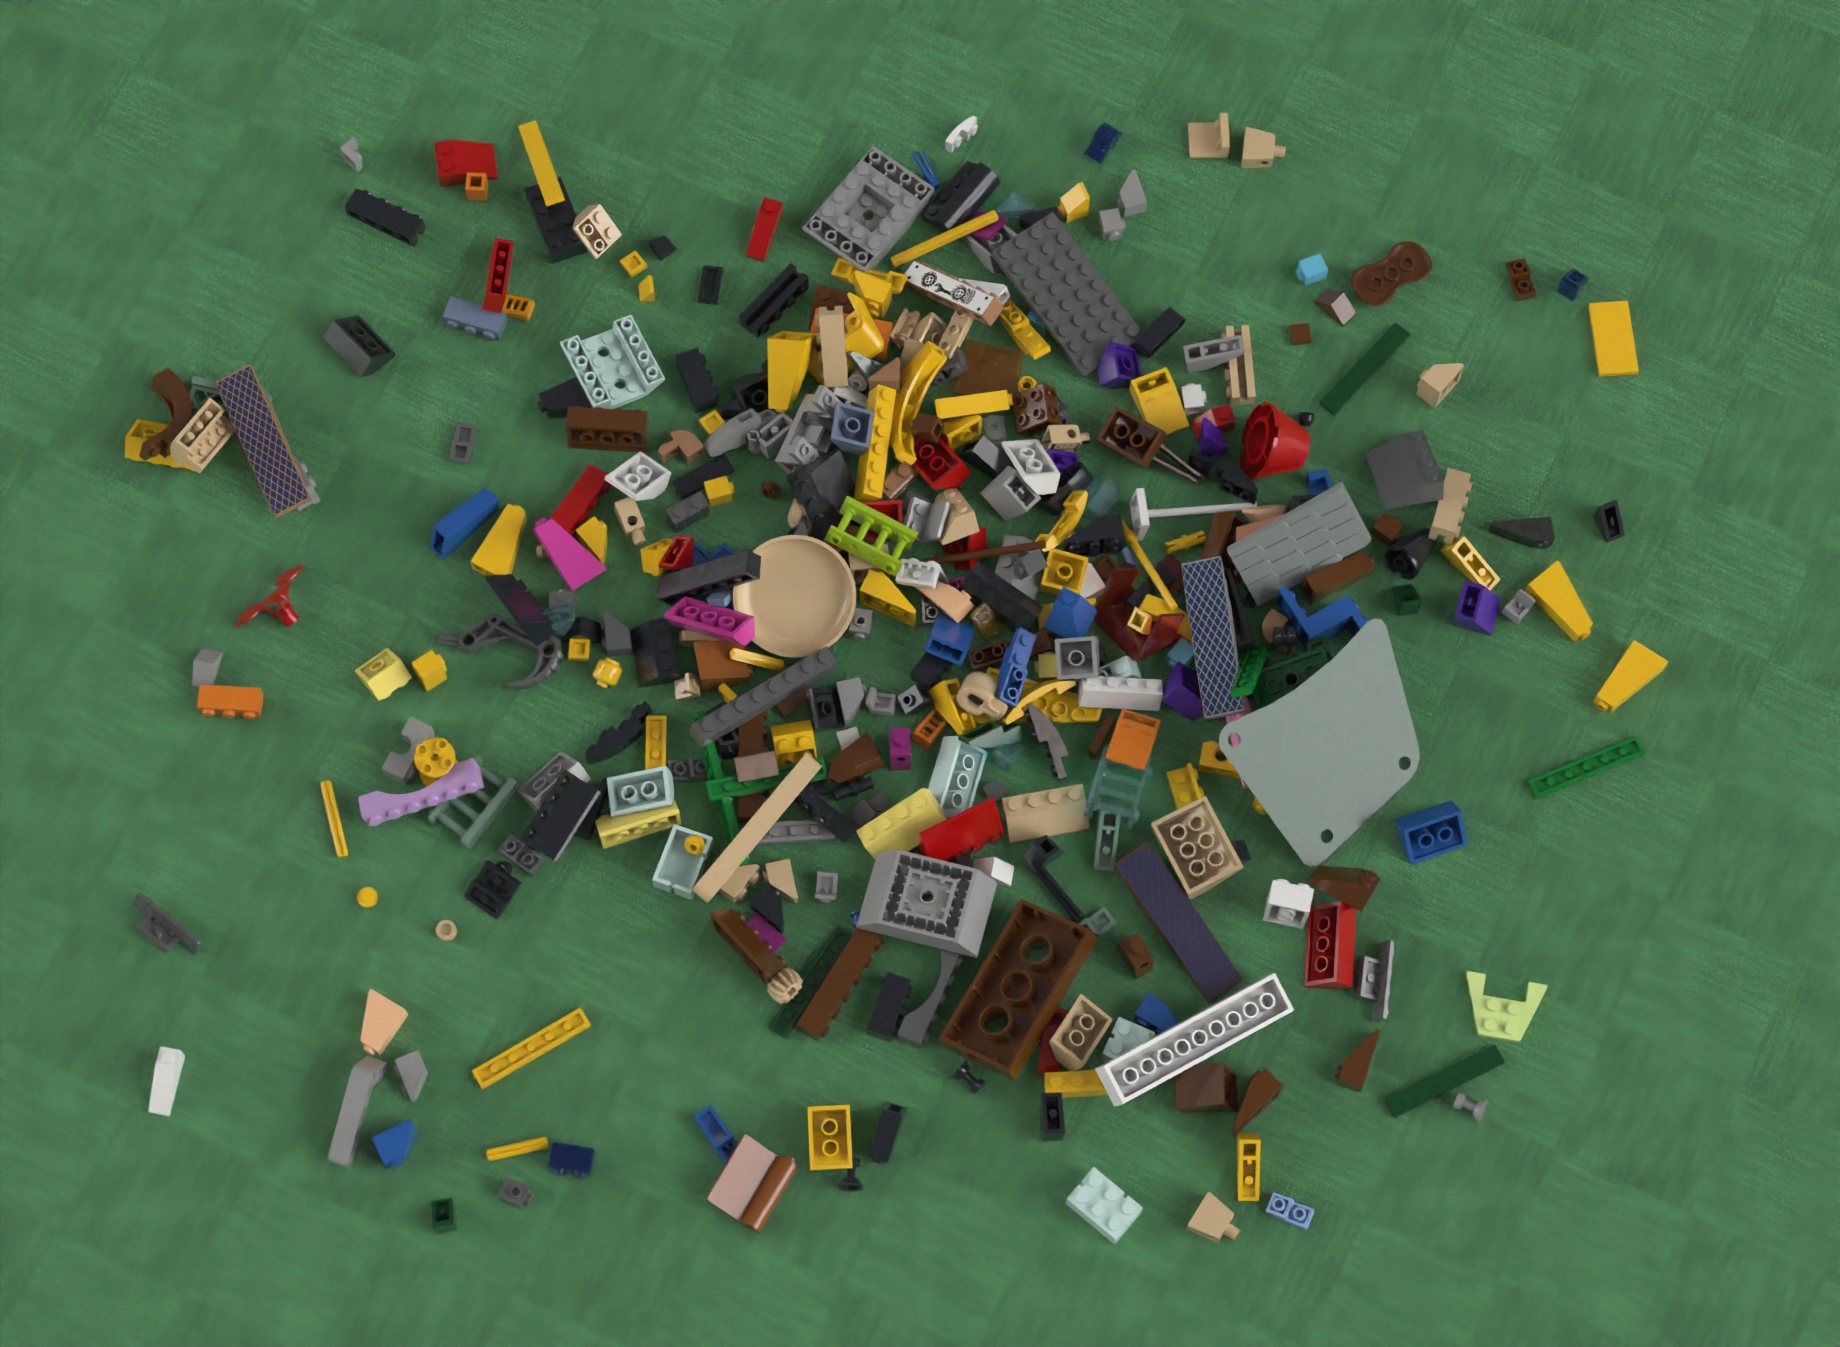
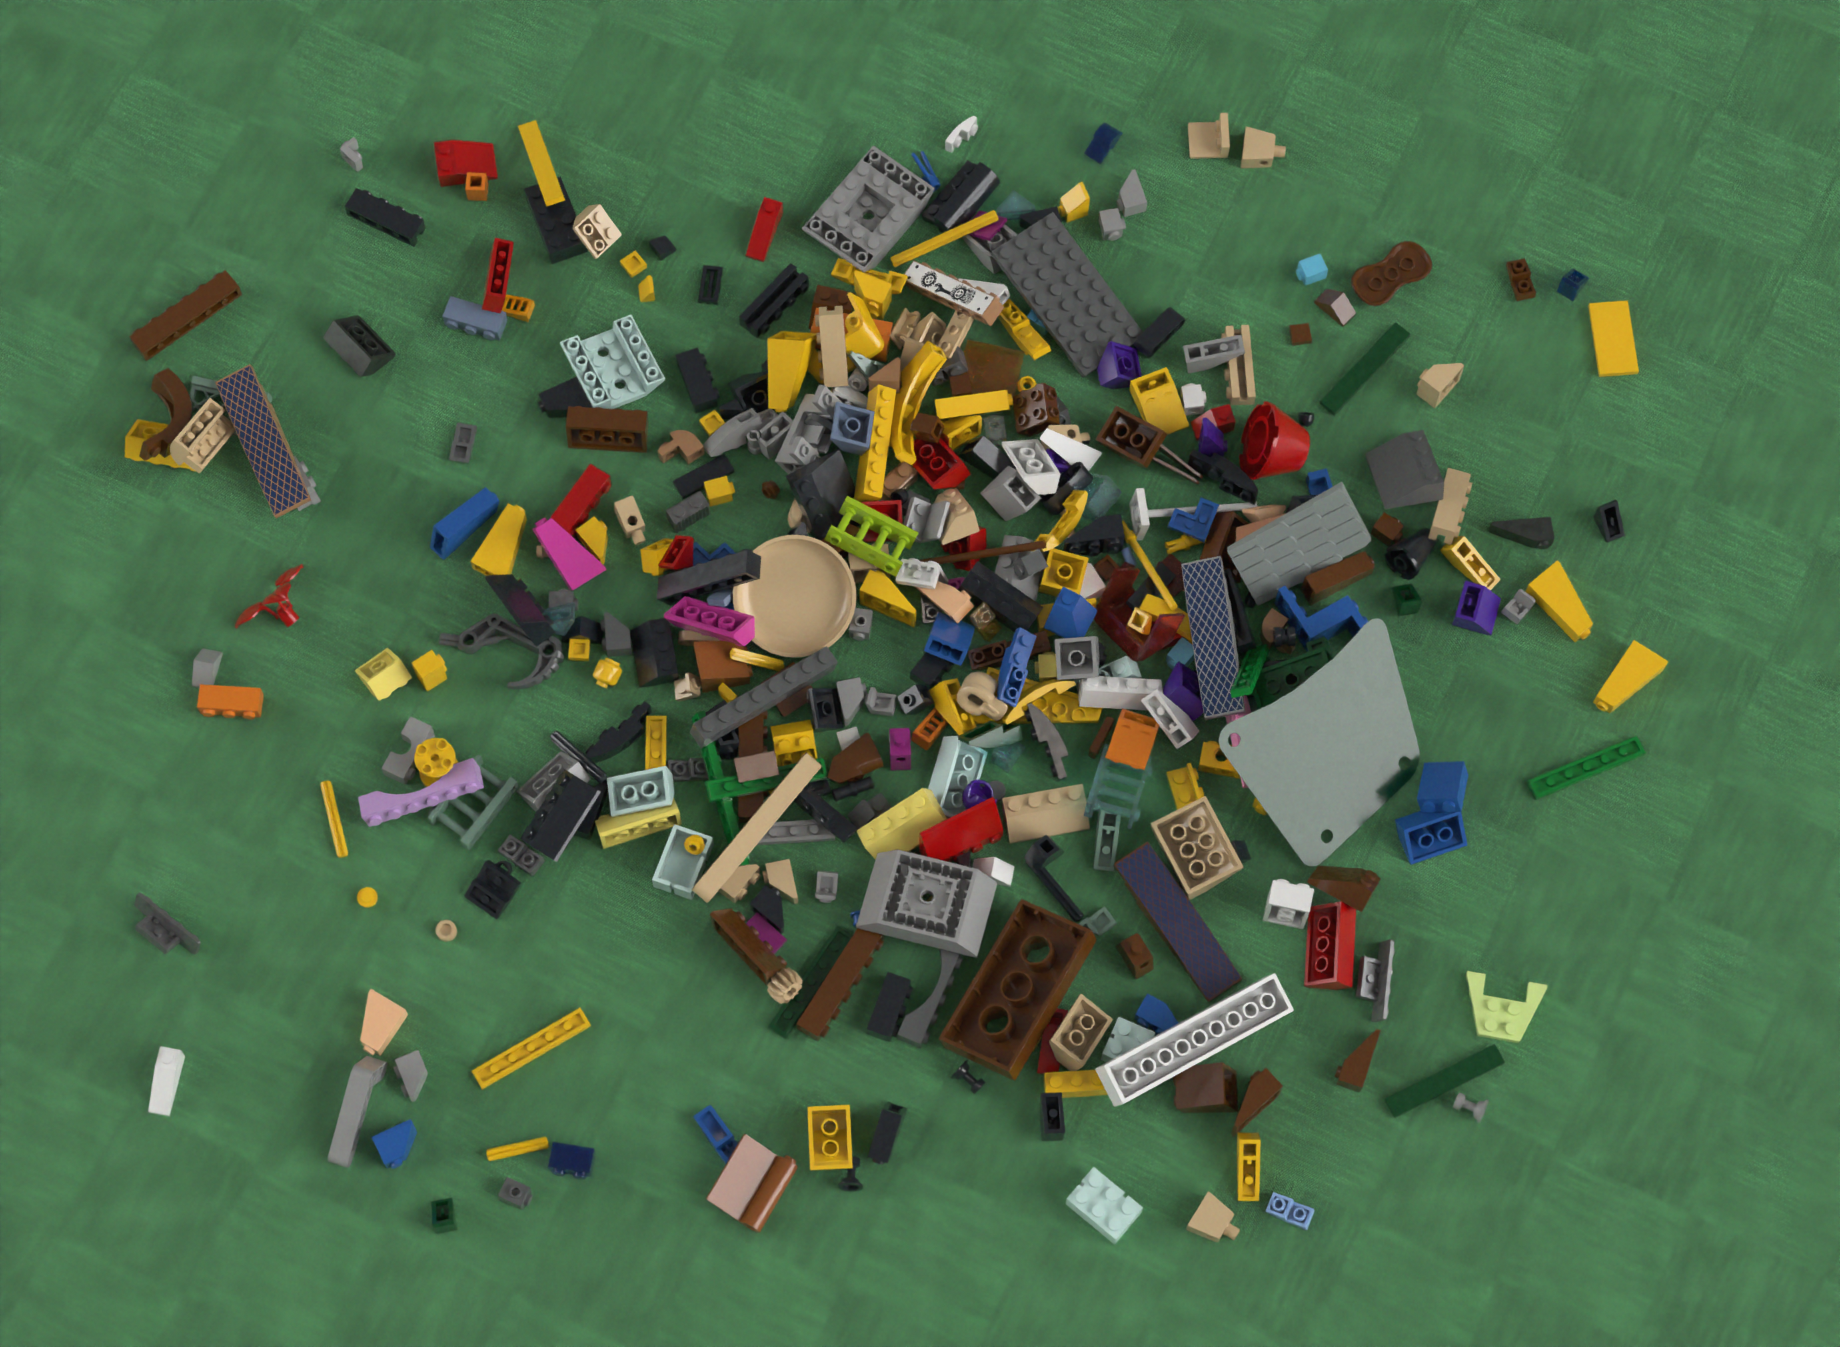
white slope [604,451,671,501] -> none
none -> reddish brown brick [129,270,242,361]
none -> black axle [550,731,607,783]
none -> black hinge [891,488,908,505]
none -> reddish brown tile [949,374,972,397]
none -> dark purple helmet [962,779,997,810]
none -> white sticker [1040,429,1102,471]
none -> white slope [1141,689,1199,749]
none -> blue plate [1167,498,1219,542]
none -> blue brick [1417,761,1468,813]

